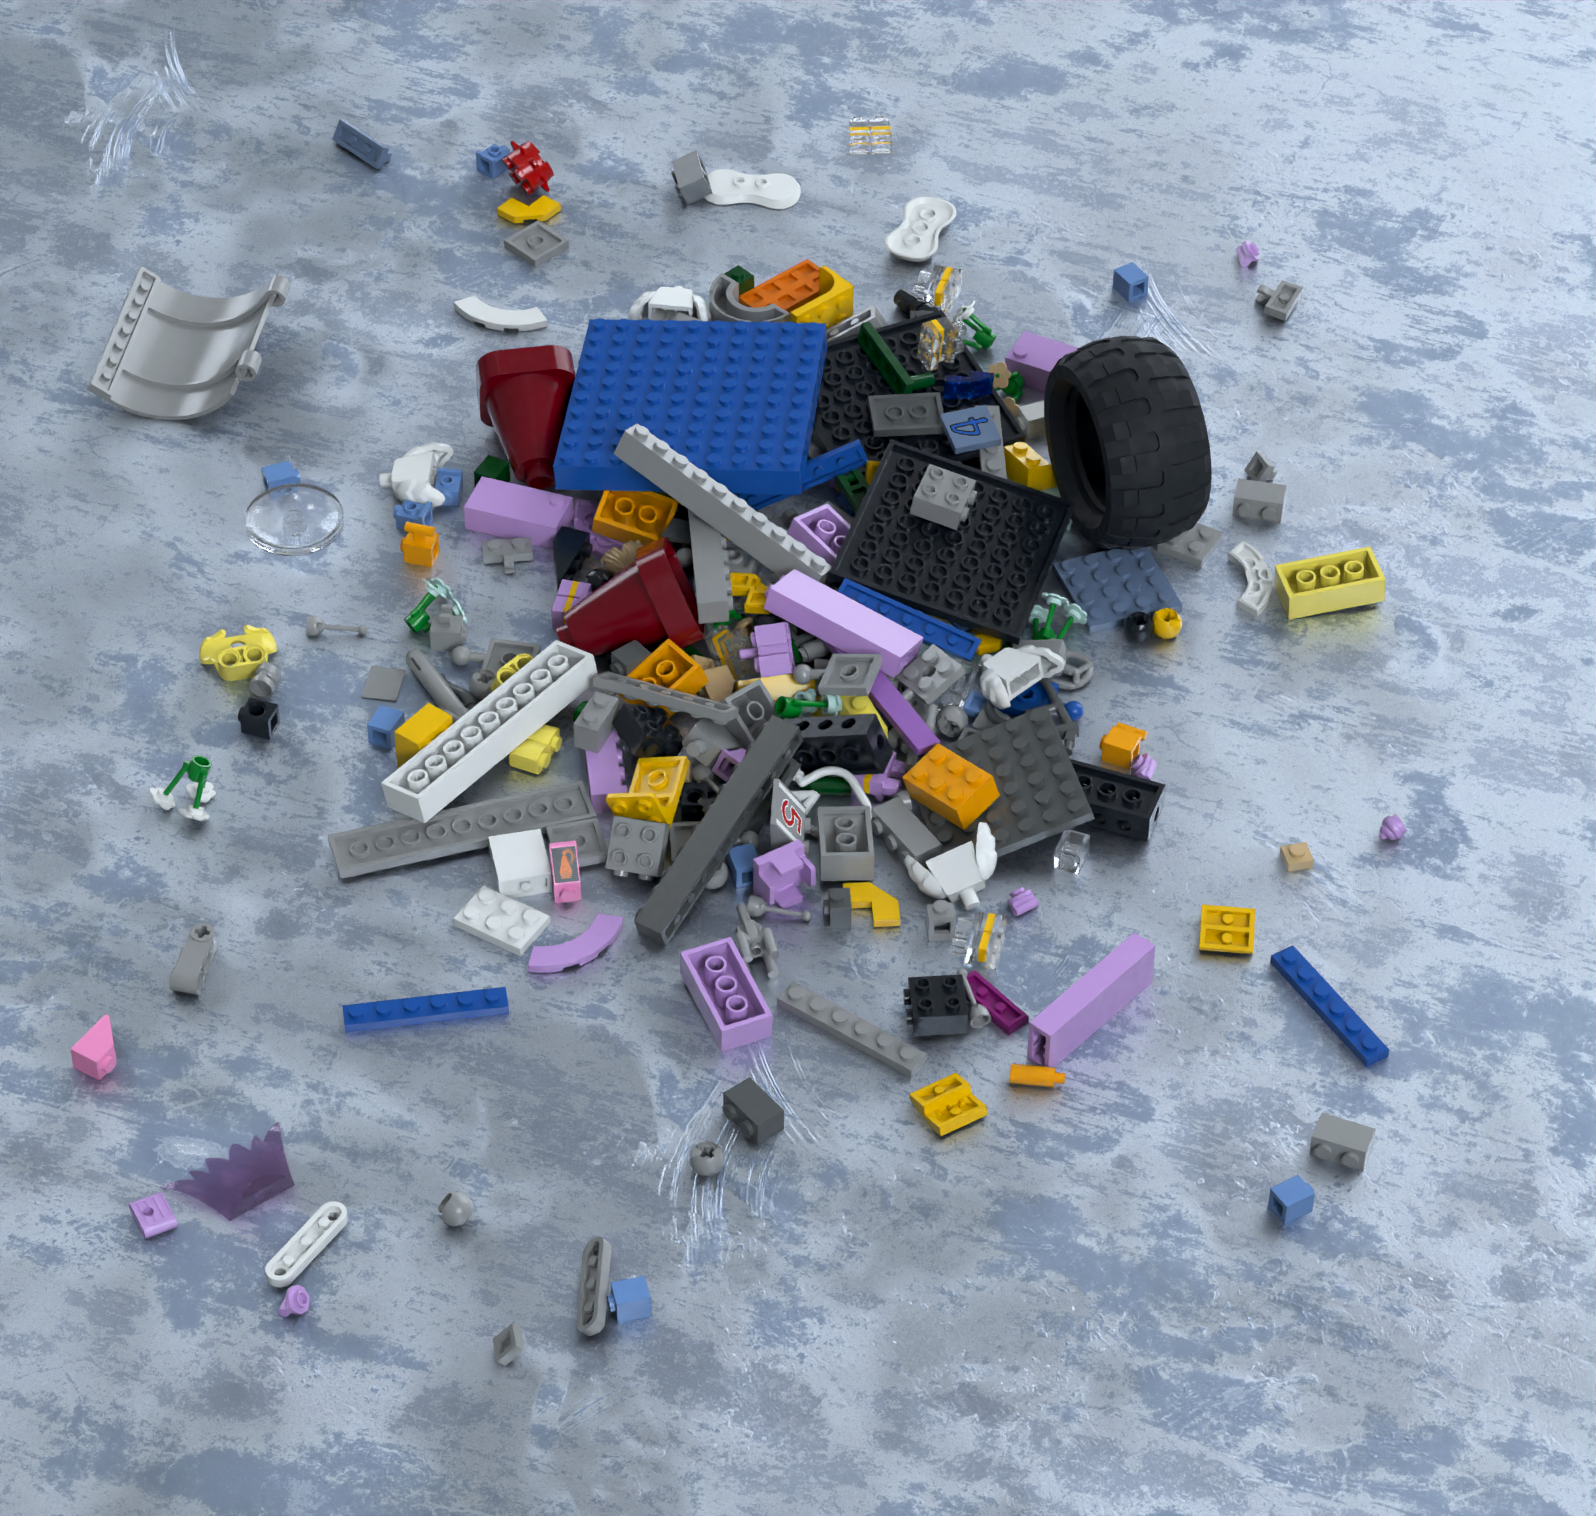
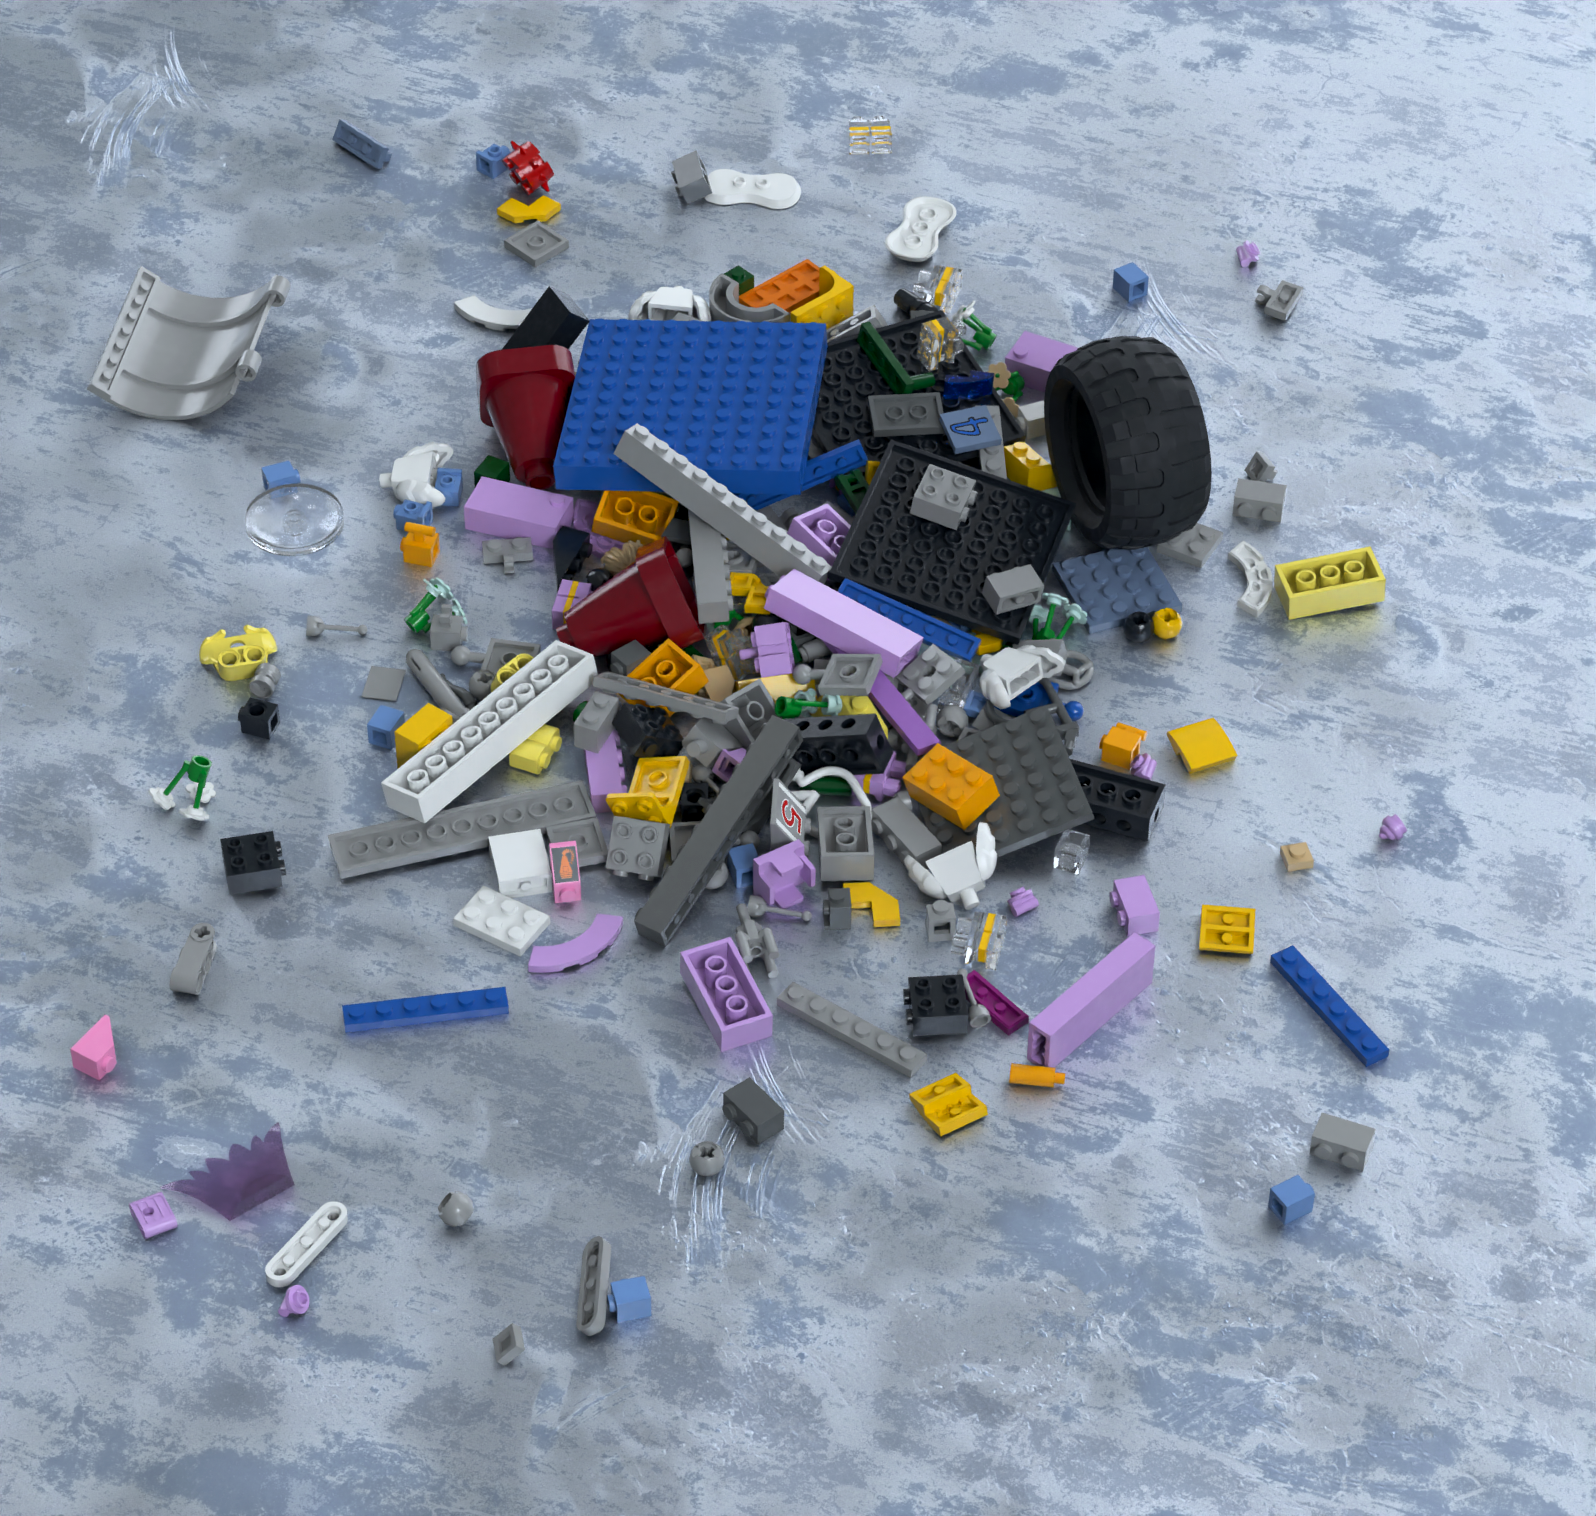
none -> black brick [220,831,286,895]
none -> black brick [502,286,589,350]
none -> light grey brick [982,564,1044,614]
none -> lavender brick [1109,875,1160,936]
none -> yellow slope [1166,718,1238,774]

